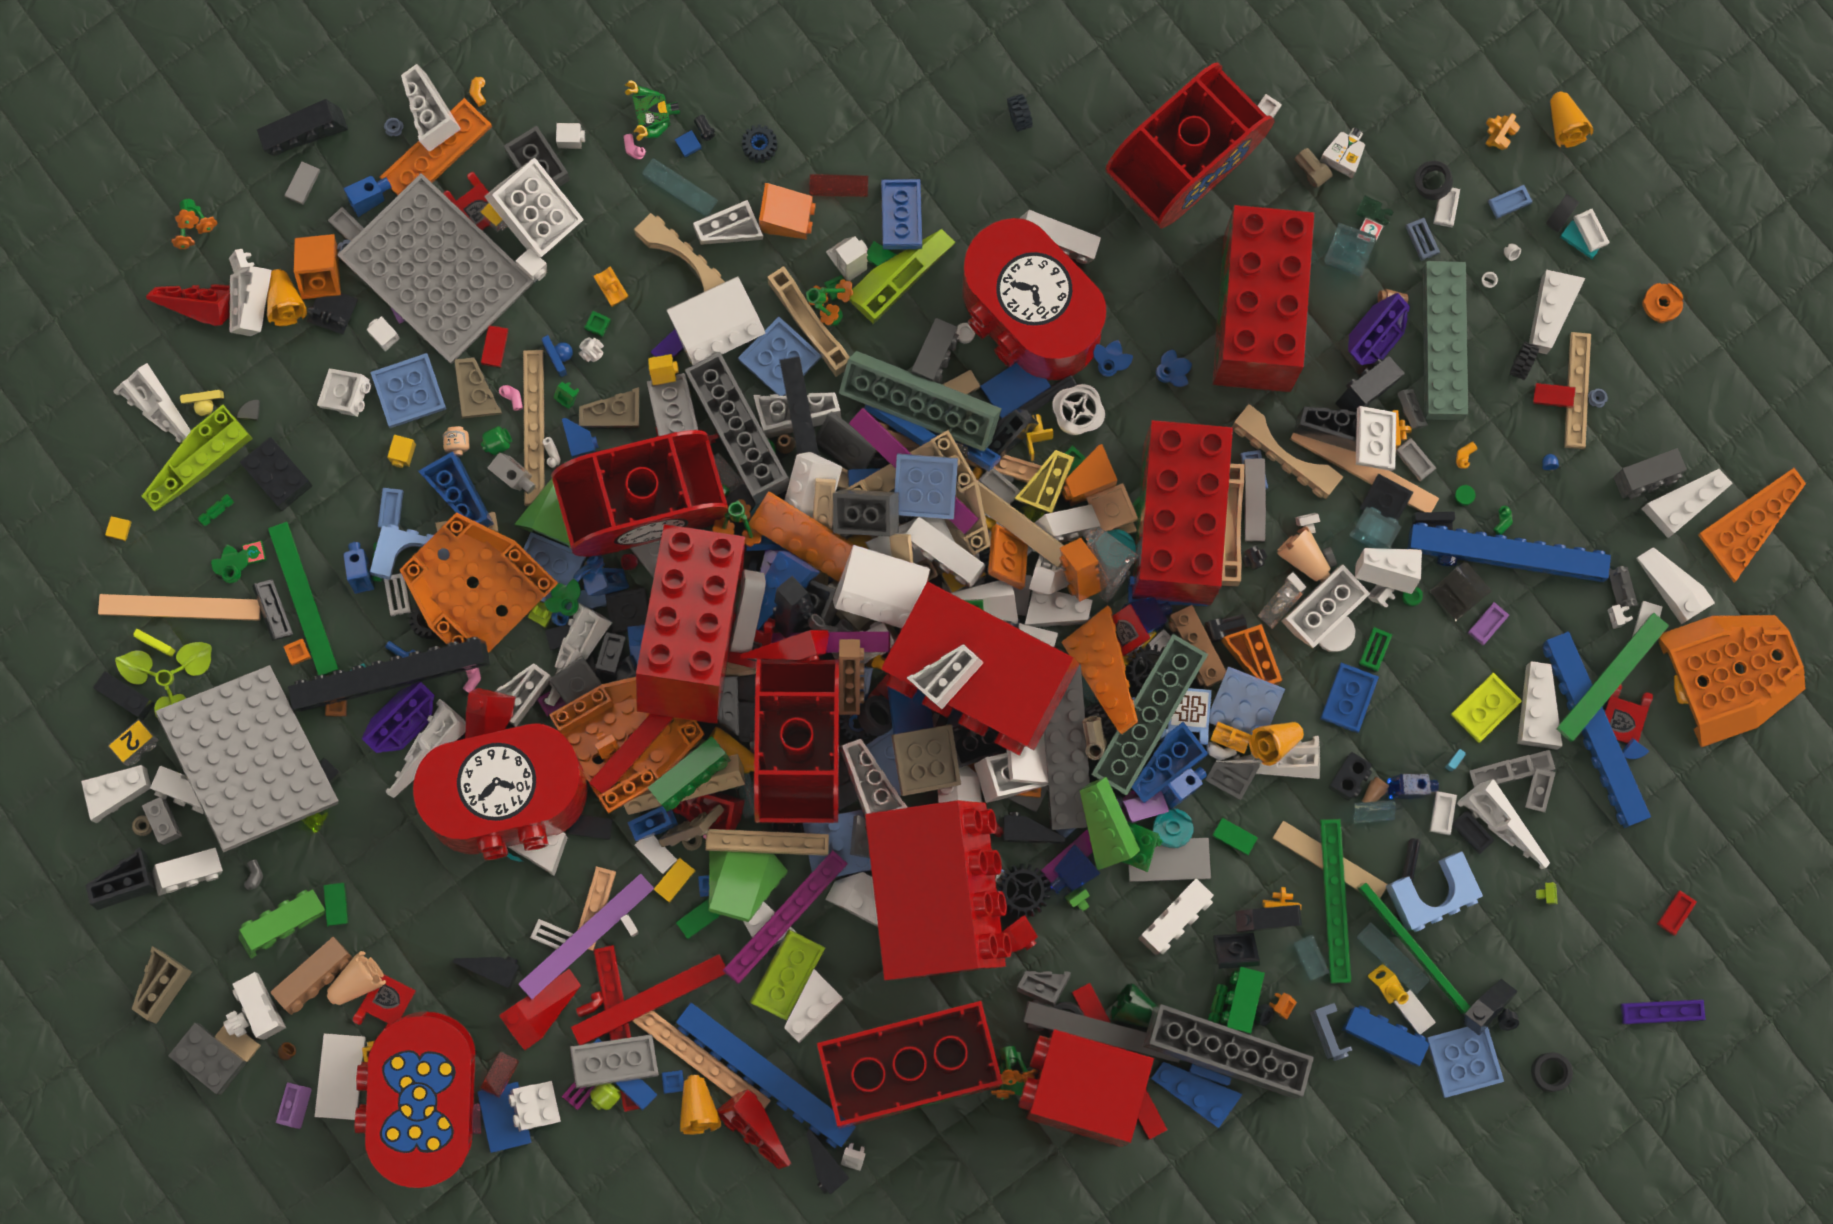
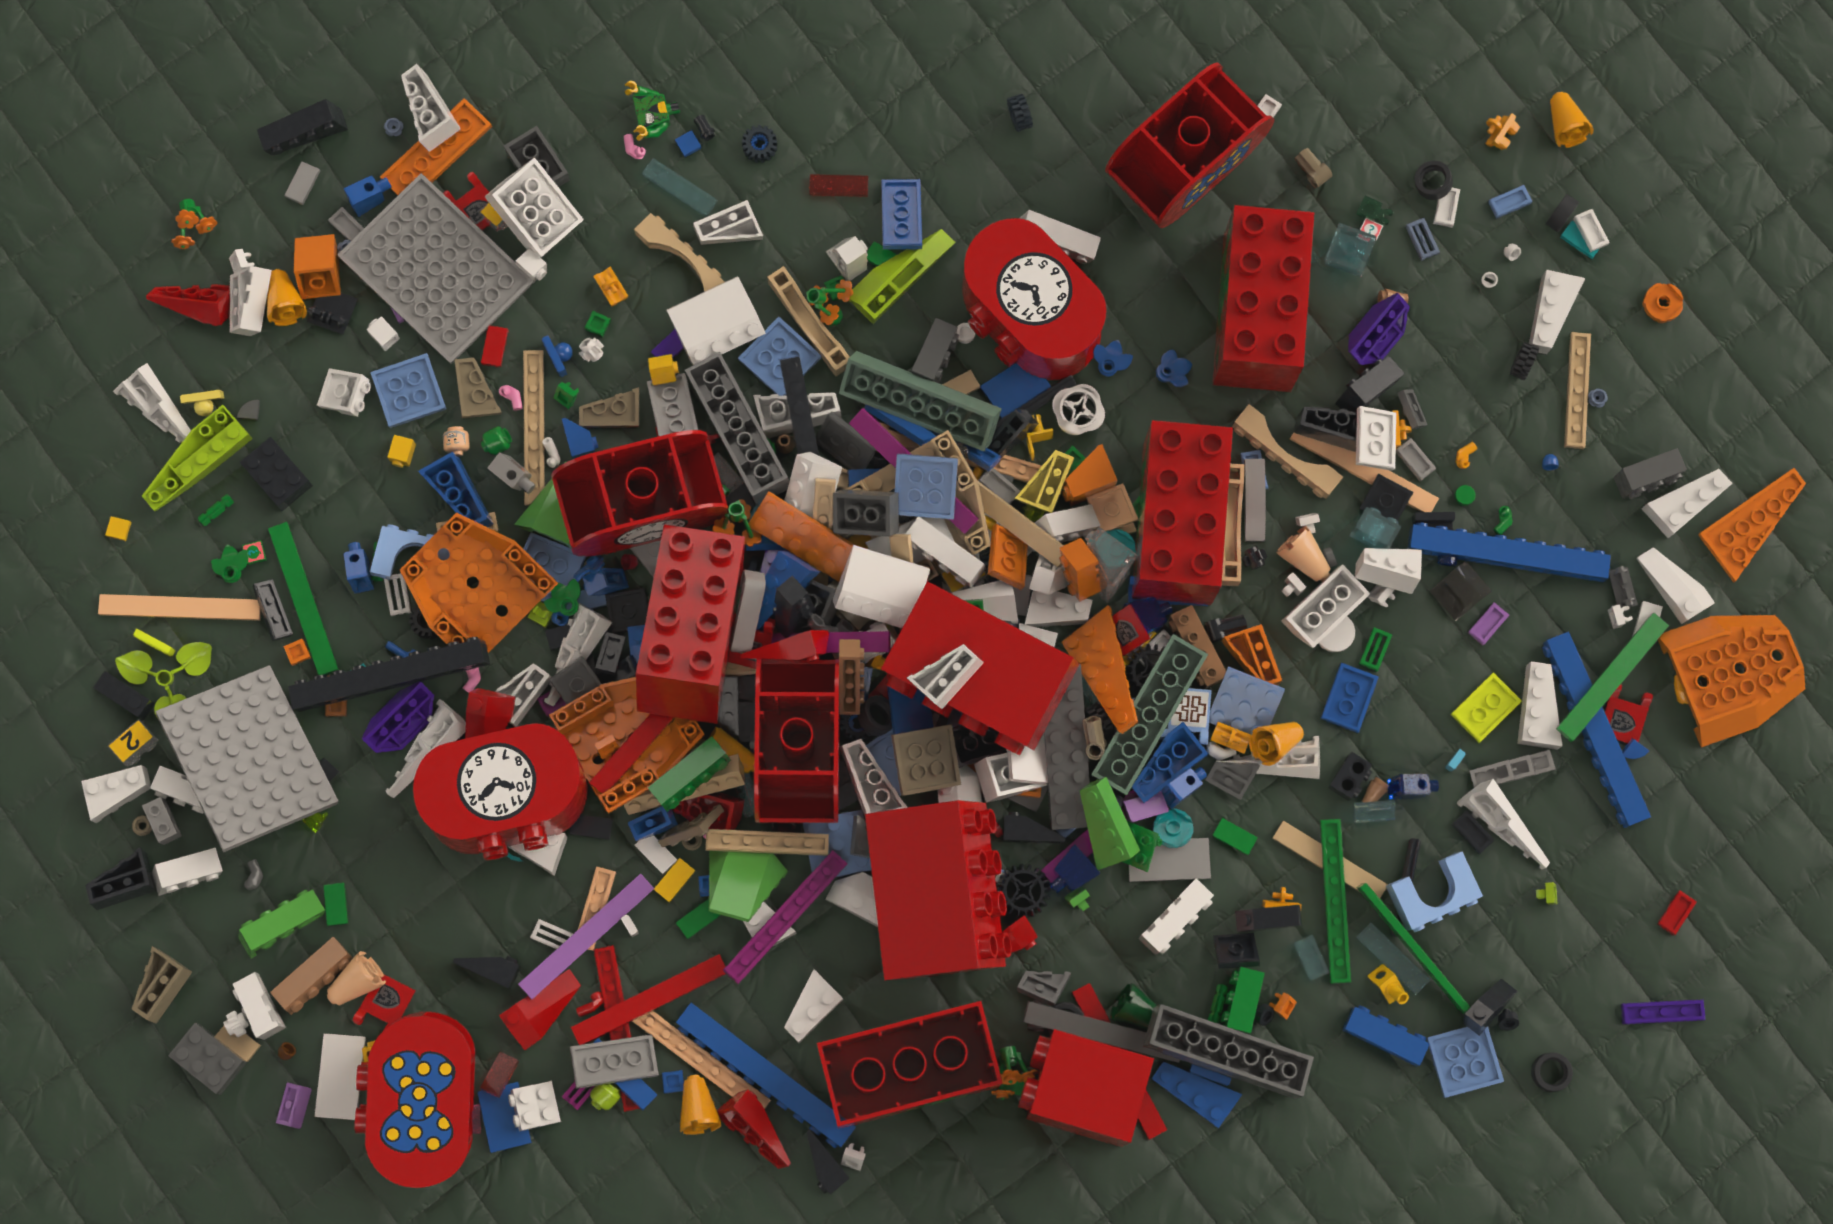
medium blue tile [378,488,404,528] -> none
light orange arm [469,77,486,107] -> none
white brick [556,123,585,149] -> none
lime tile [750,929,825,1021] -> none
orange slope [759,183,816,239] -> none
clear brick [1258,581,1303,629] -> none
sand blue panel [1310,1003,1352,1061] -> none
white torso [1320,128,1365,178] -> none
white tile [1393,990,1436,1034] -> none
green tile [1402,586,1423,607] -> none
sand green brick [1423,261,1468,420] -> none
white tile [1429,791,1457,835] -> none
light grey slope [1525,768,1556,812] -> none
red tile [1533,383,1576,408] -> none

